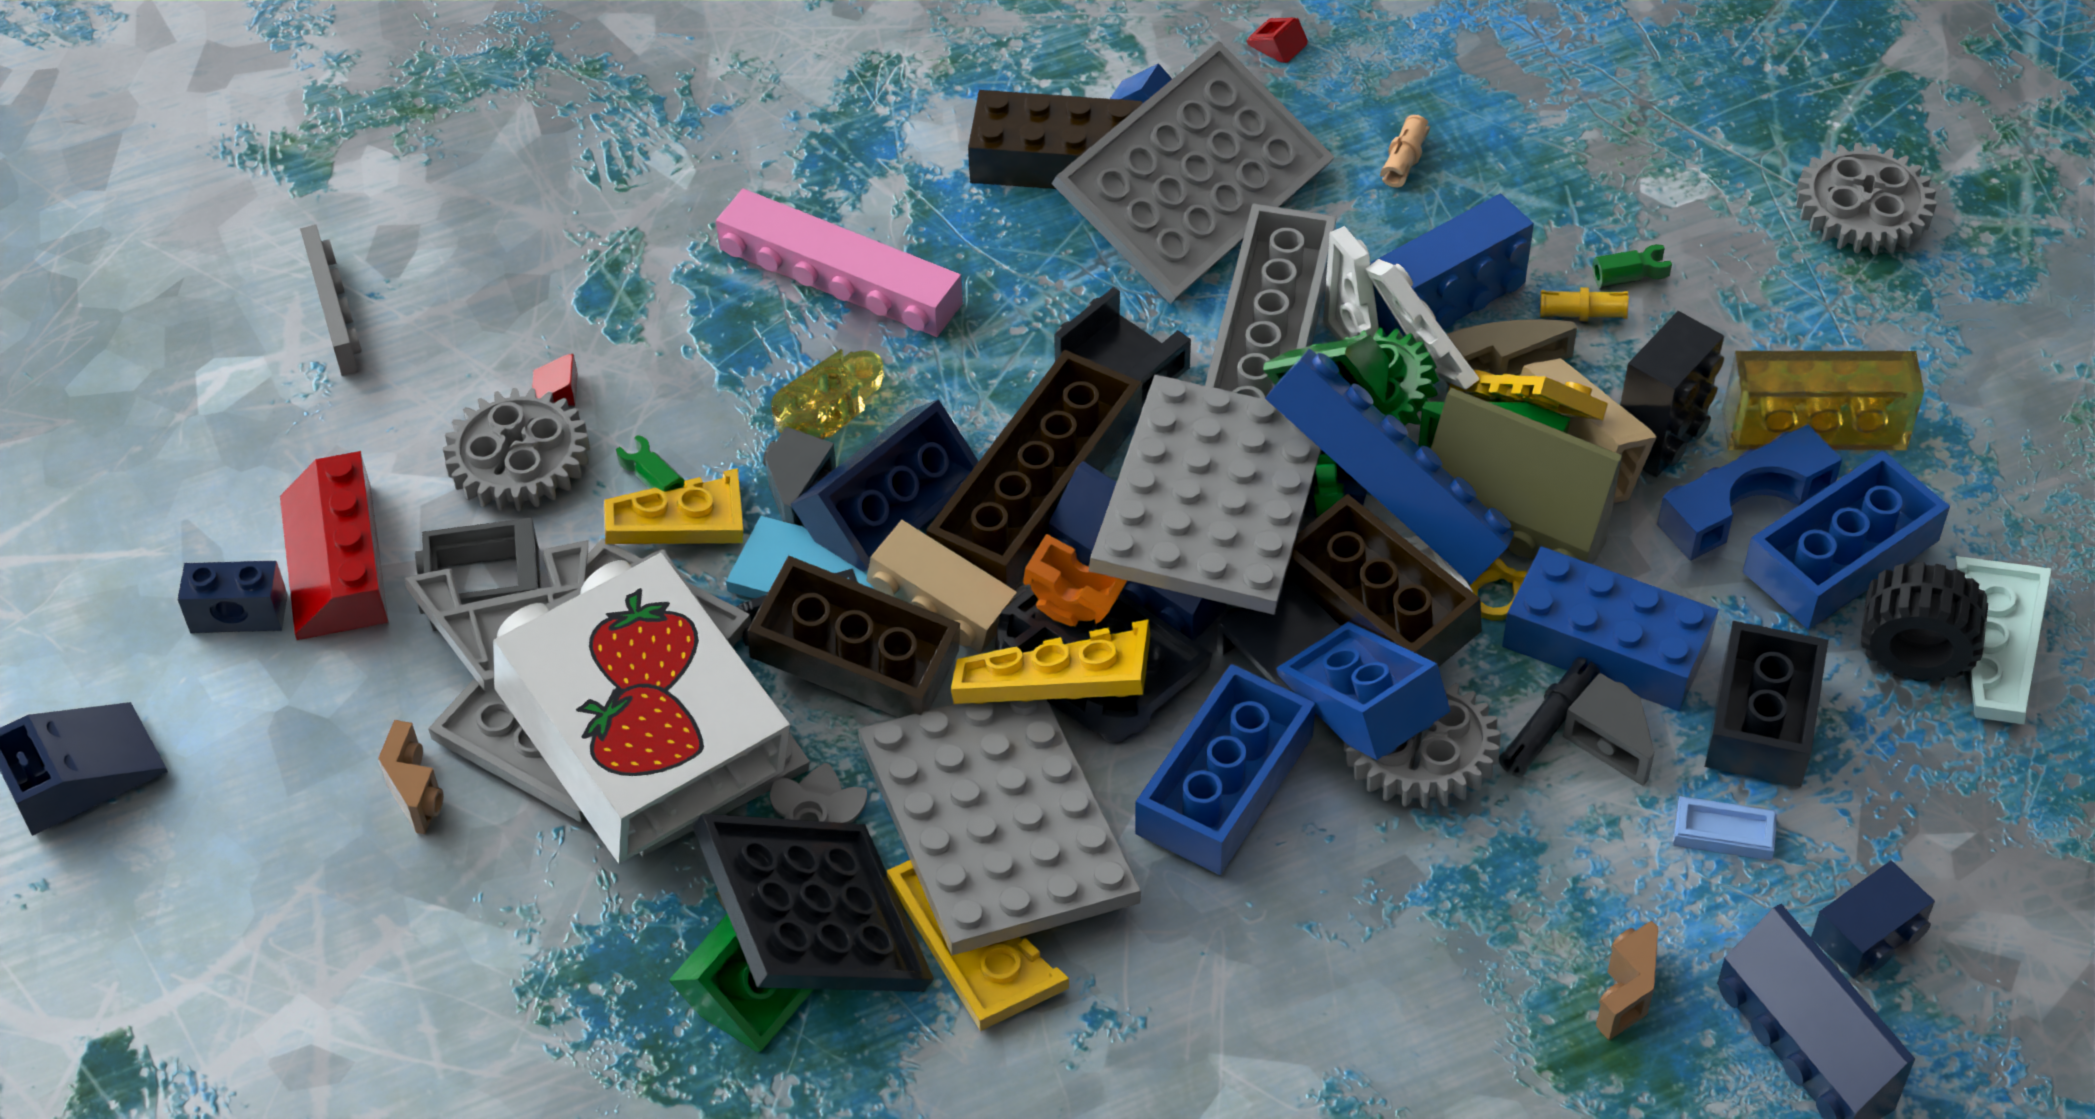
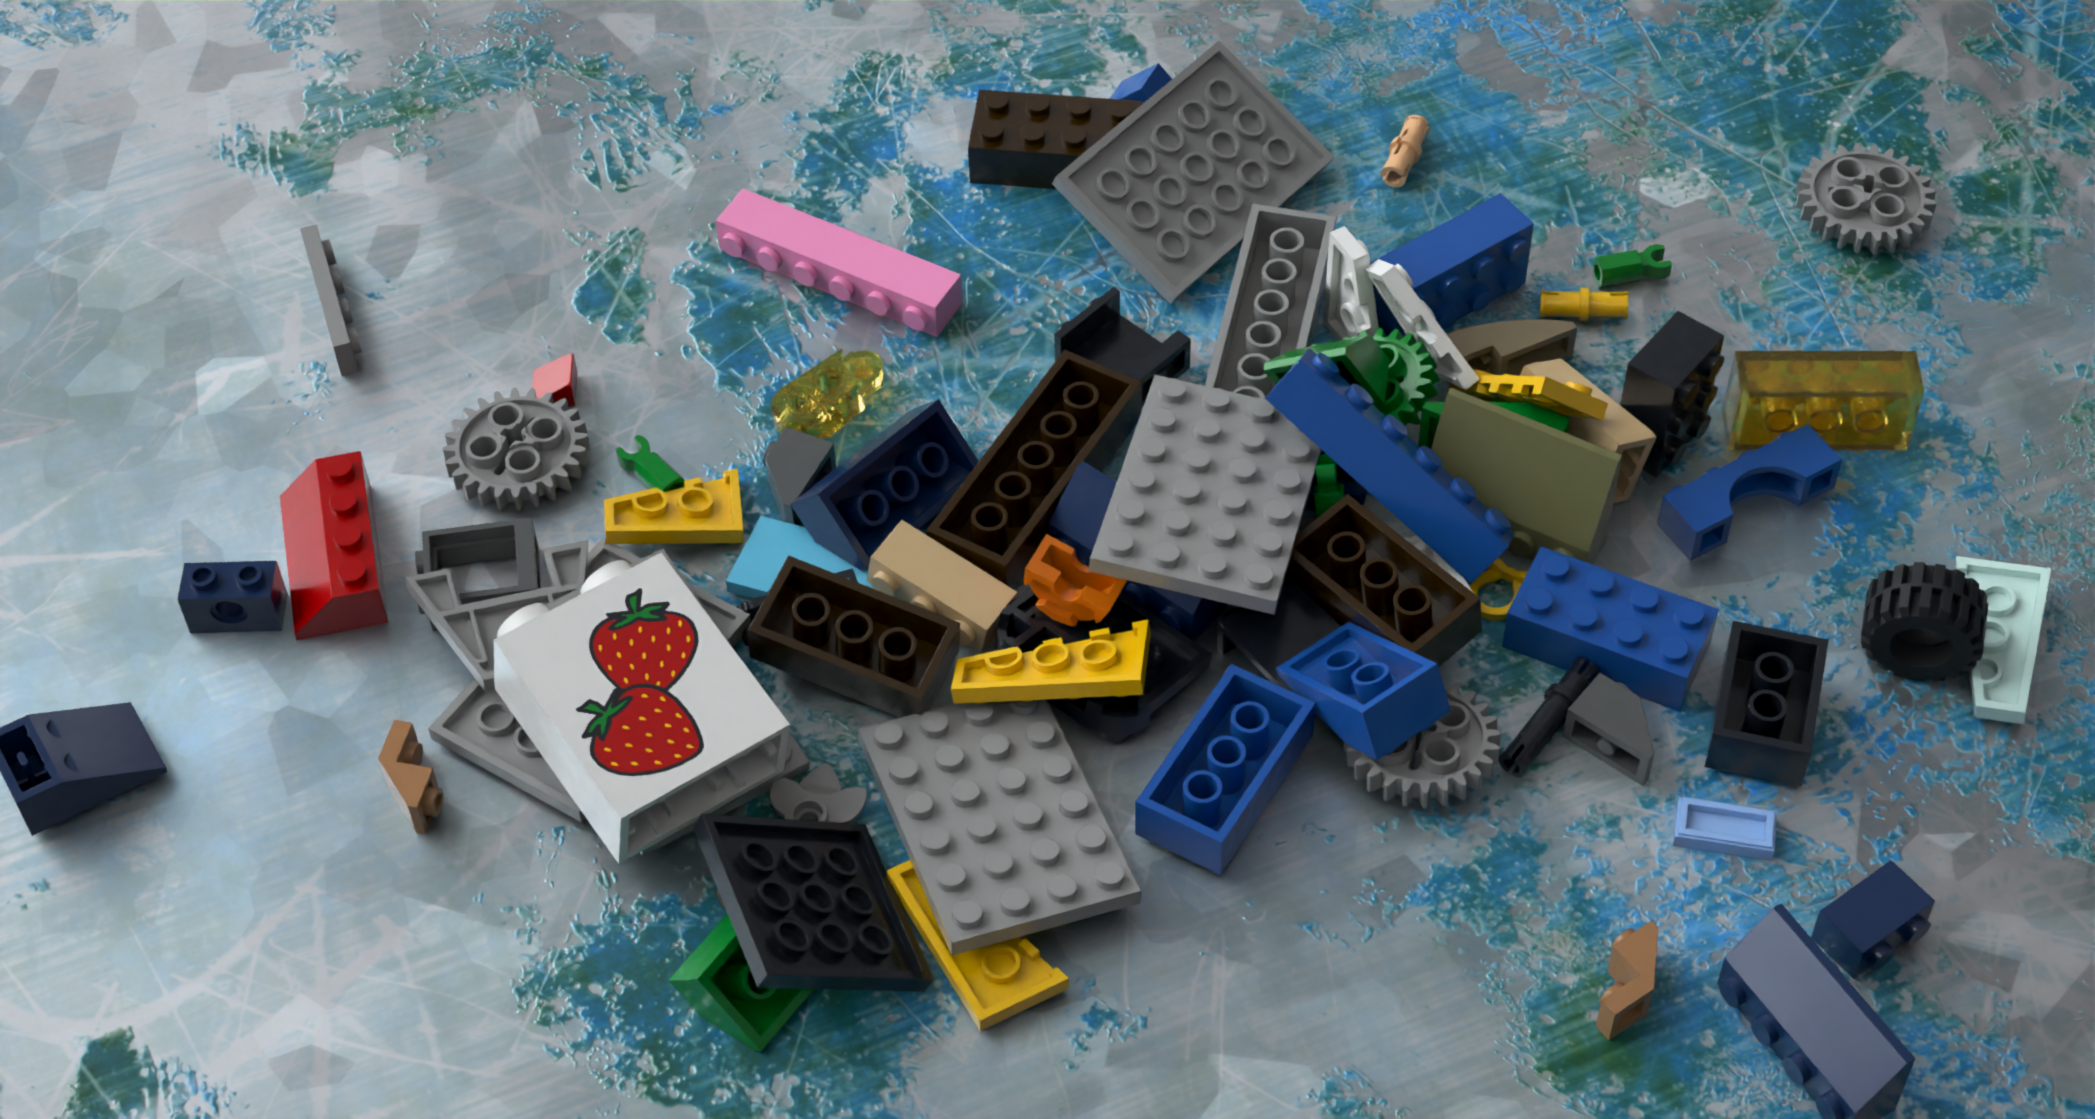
red slope [1246,17,1308,63] -> none
blue brick [1743,450,1950,630] -> none

